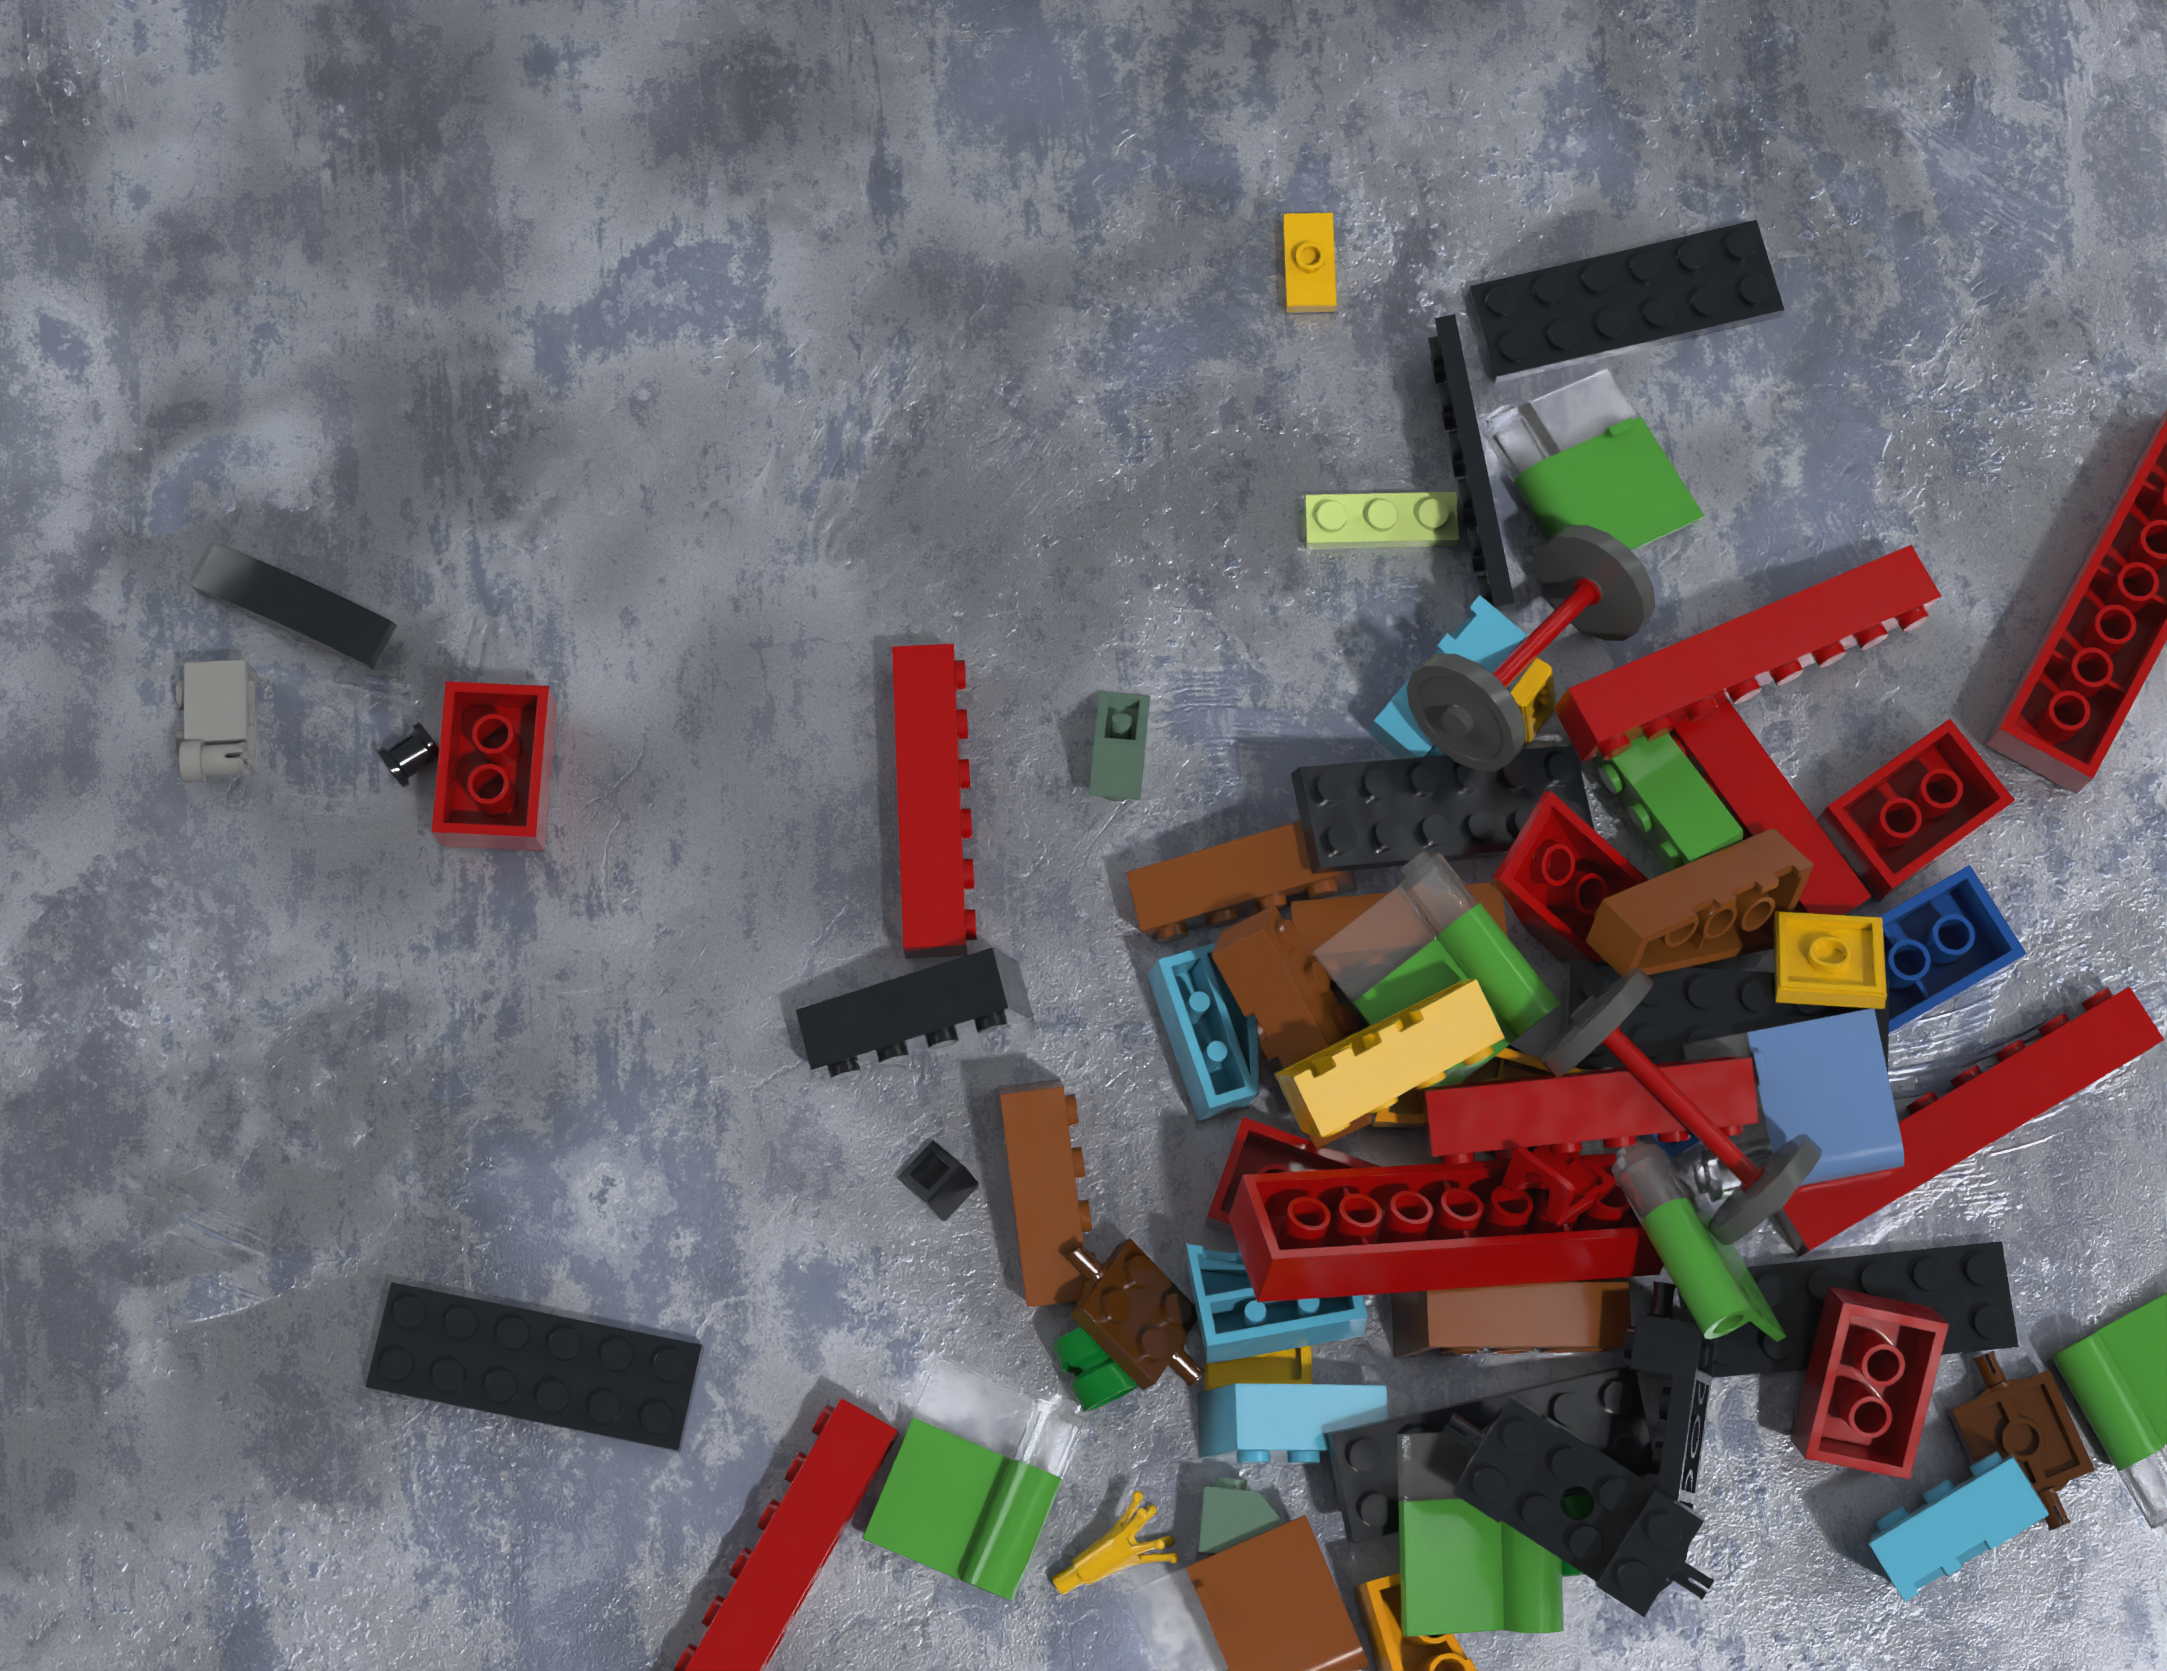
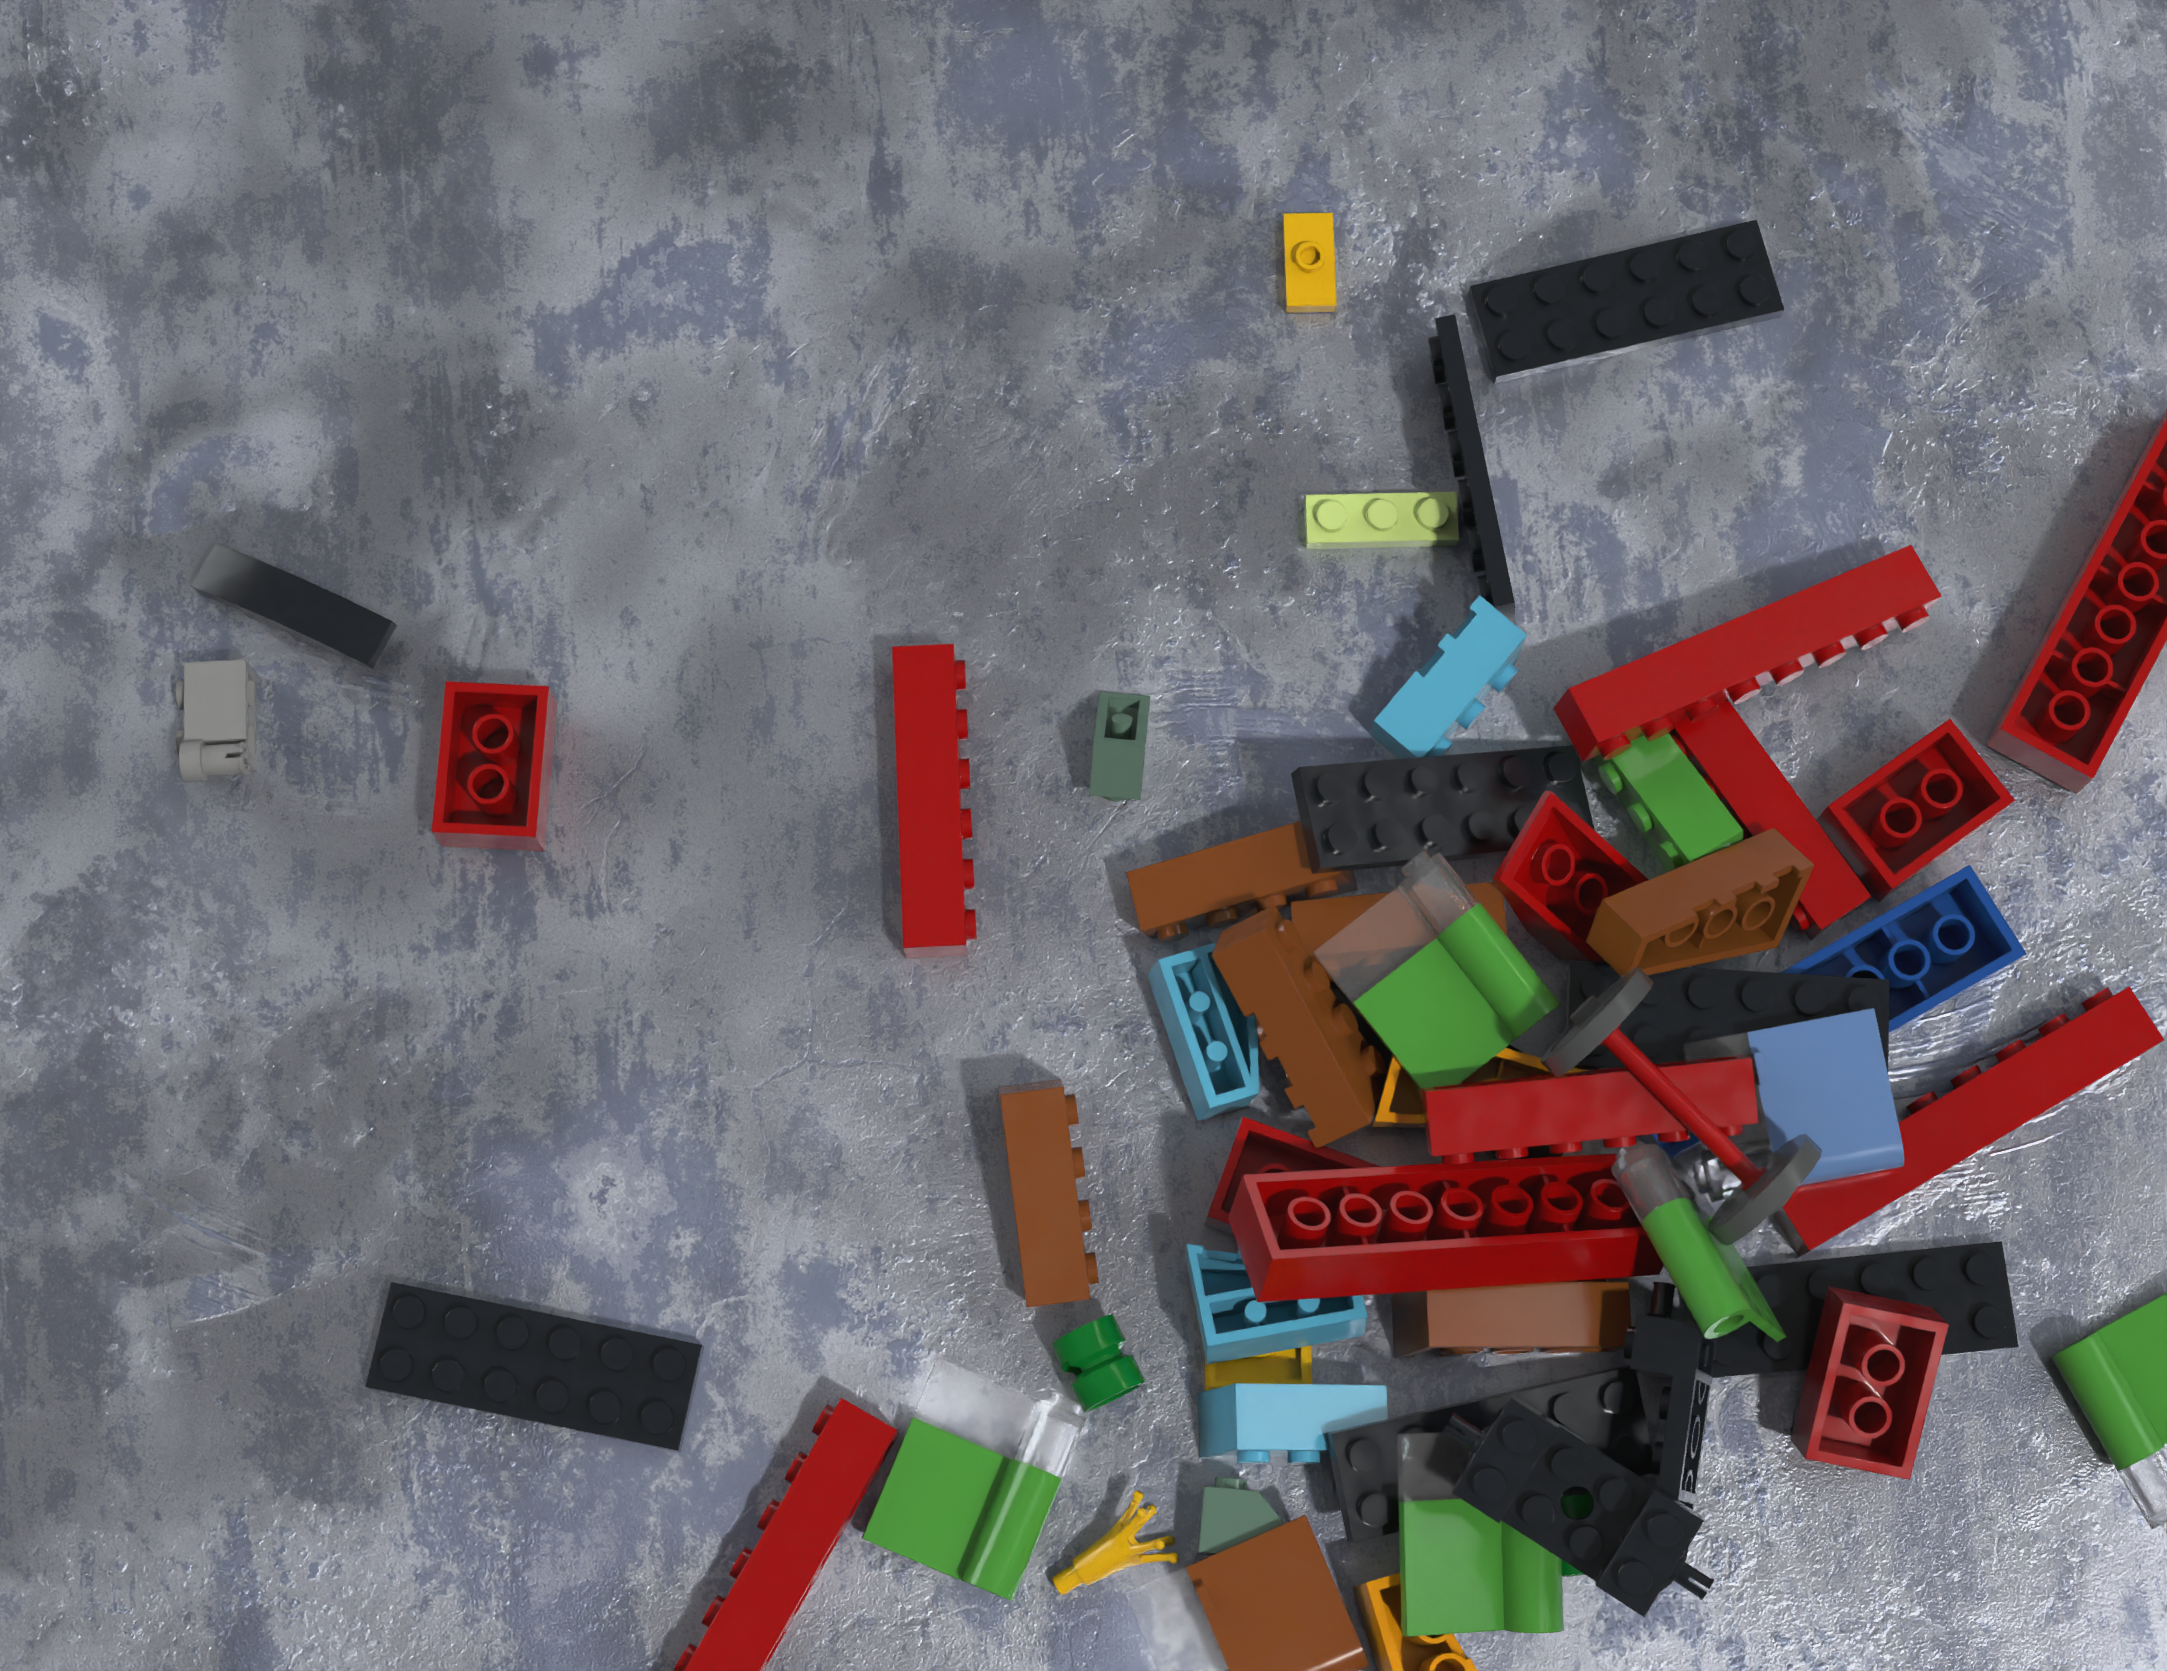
black bush [376,722,439,789] -> none
black wedge [796,948,1034,1080] -> none
black slope [897,1140,978,1221] -> none
reddish brown plate [1065,1238,1205,1390] -> none
yellow wedge [1274,979,1505,1138] -> none
dark grey piece [1407,525,1655,772] -> none
bright green door [1482,368,1704,552] -> none
red piece [1502,1145,1616,1226] -> none
yellow plate [1510,657,1556,745] -> none
yellow tile [1773,911,1887,1009] -> none
medium azure wedge [1869,1451,2049,1602] -> none
reddish brown plate [1947,1351,2095,1531] -> none

